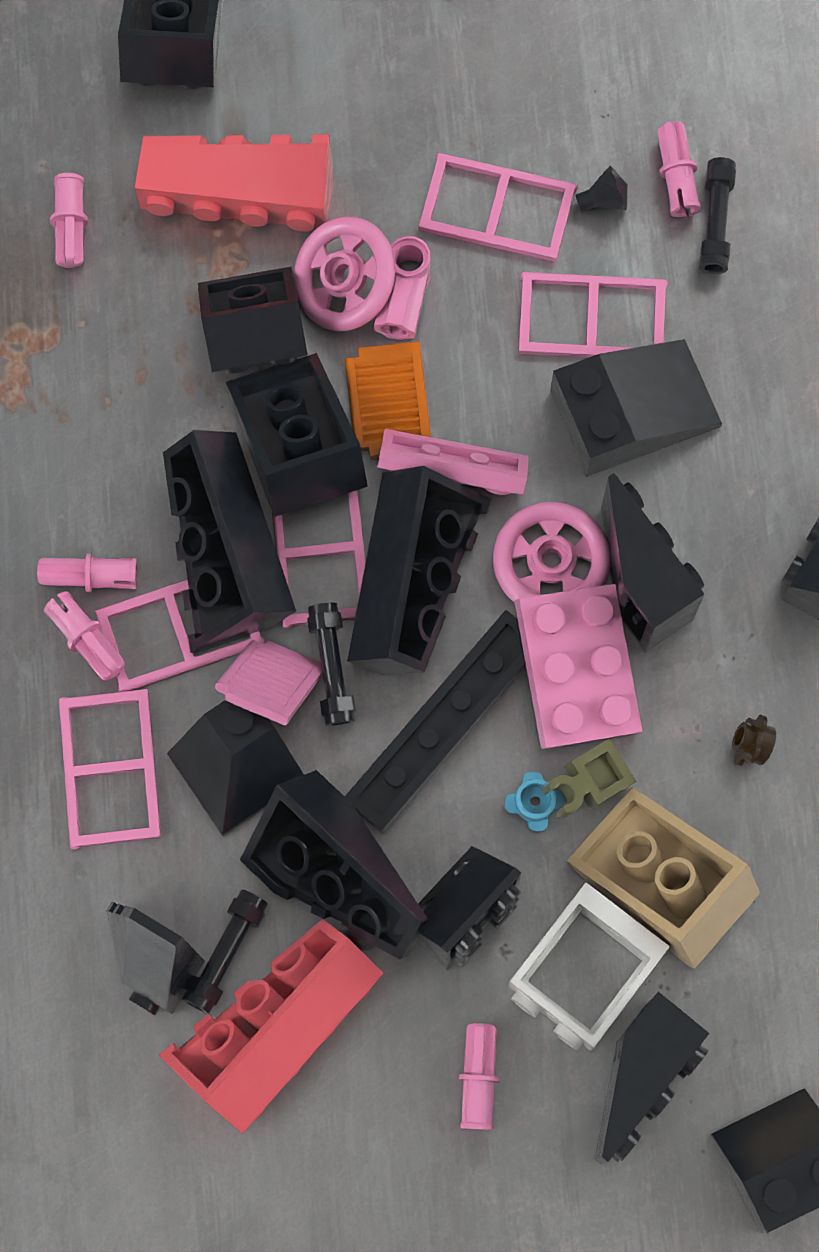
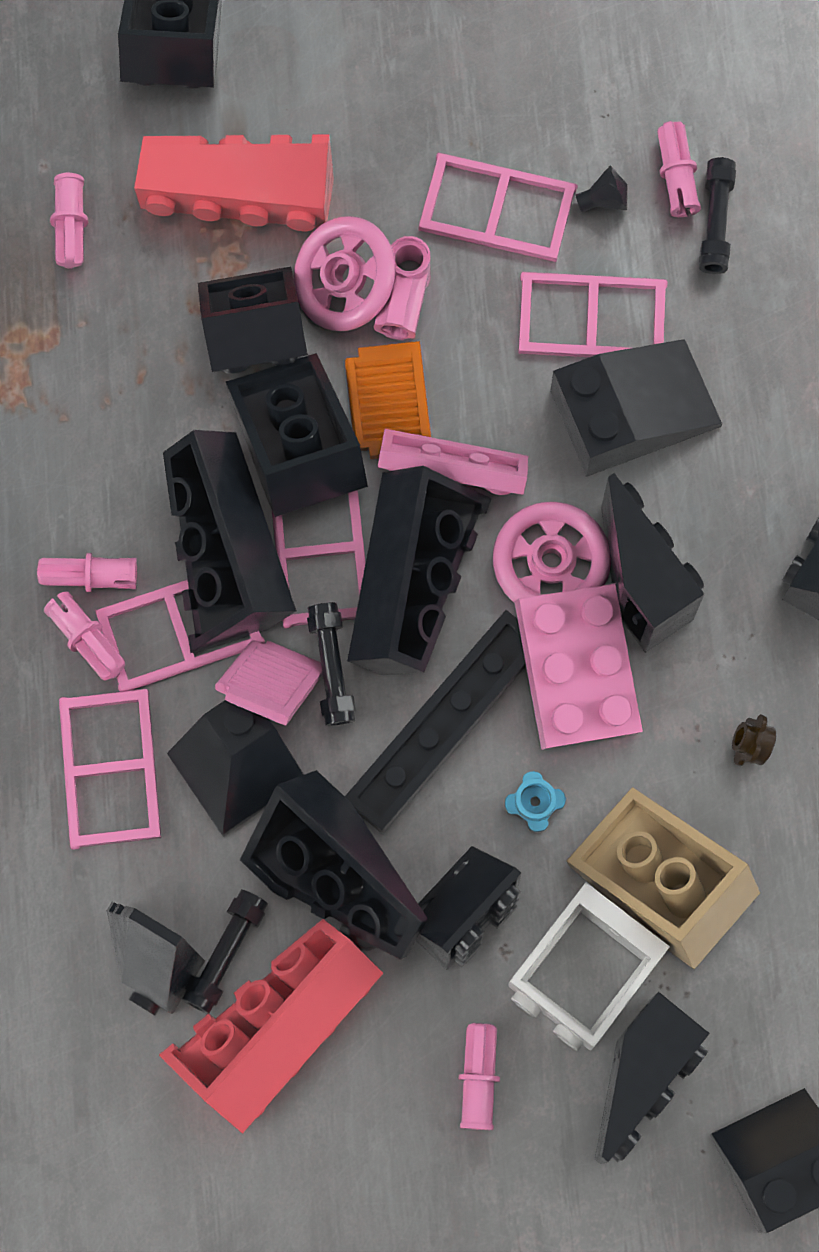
olive plate [541,739,637,818] -> none

